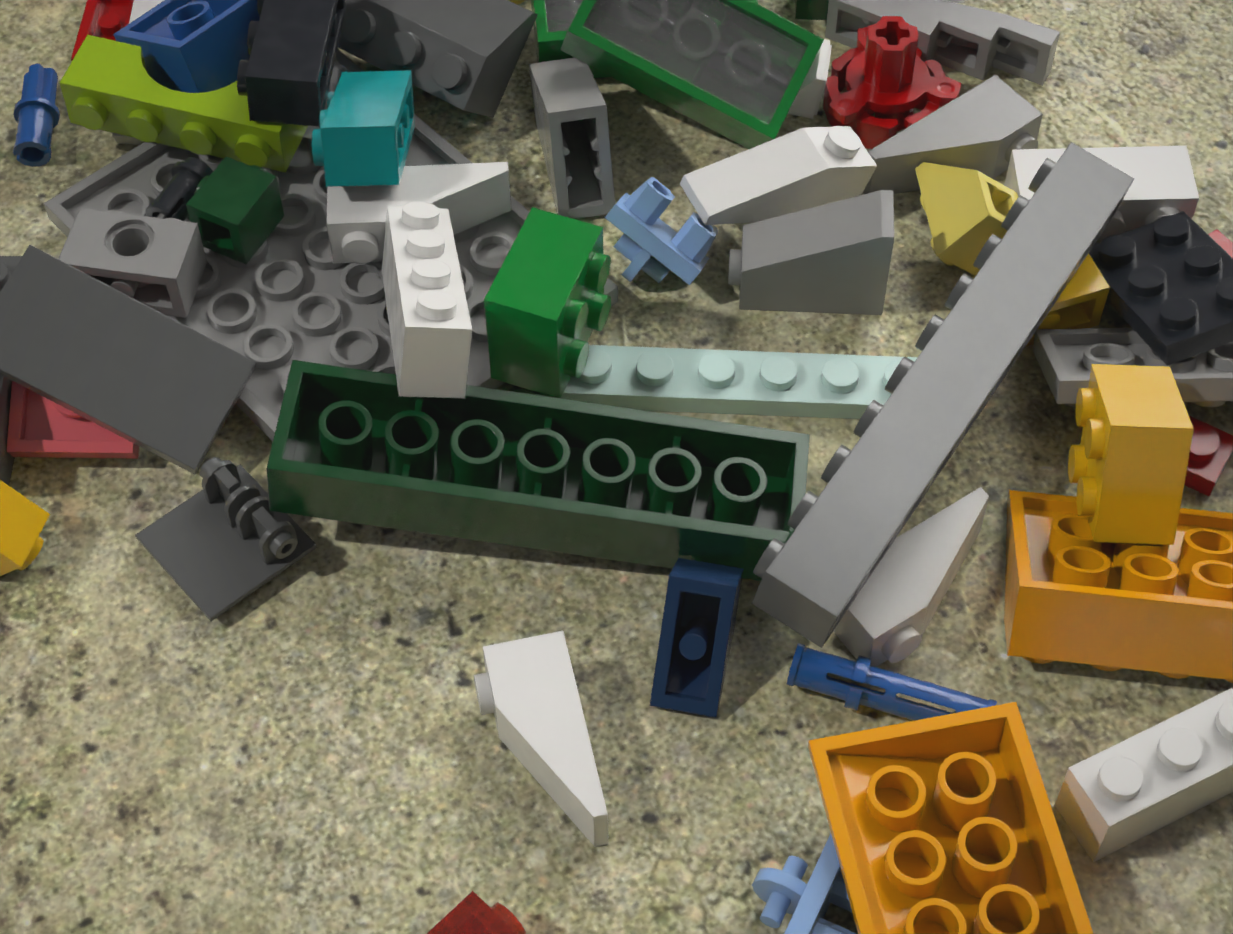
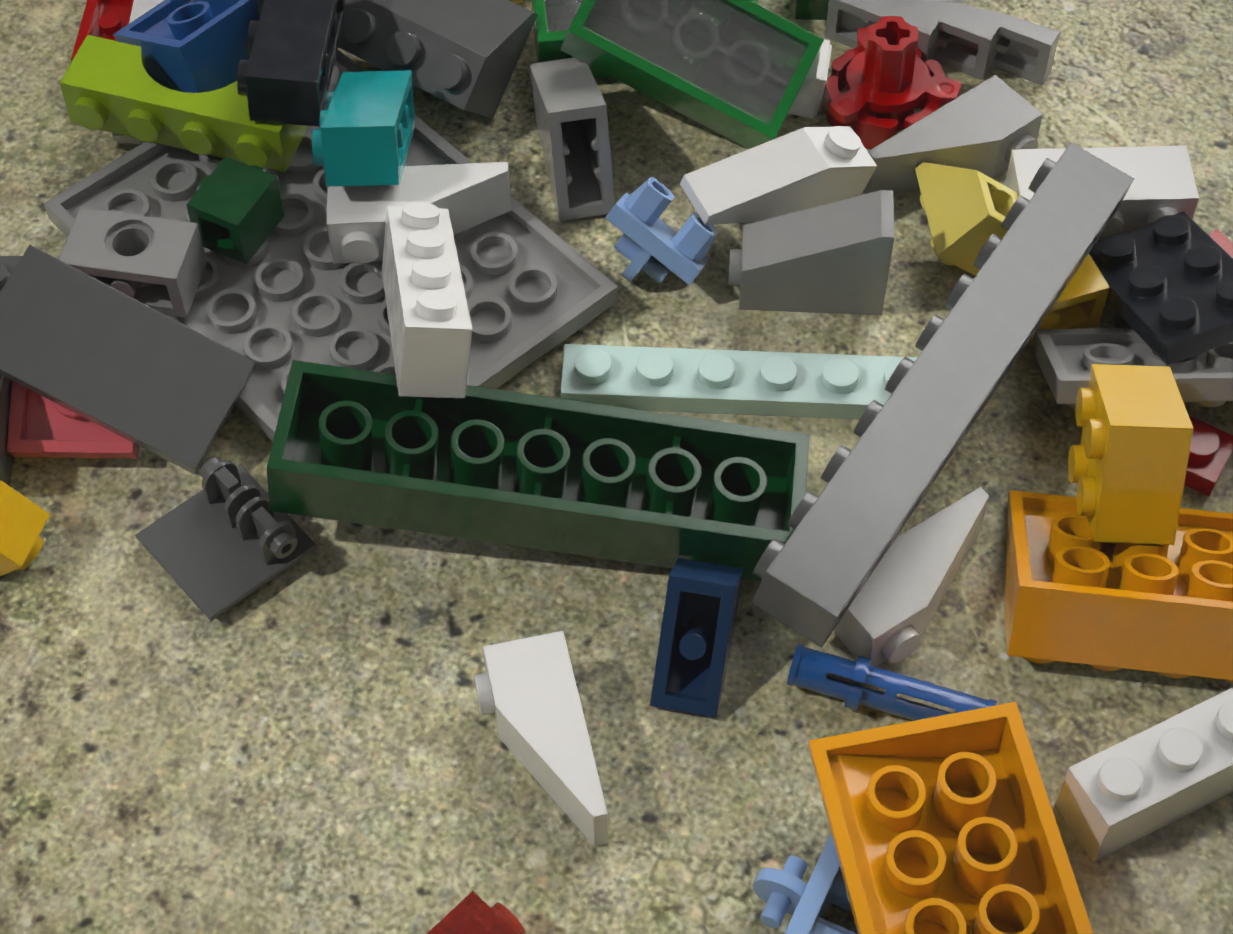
blue axle [13,63,60,167] -> none
black pin [146,157,213,221] -> none
green brick [484,207,611,398] -> none

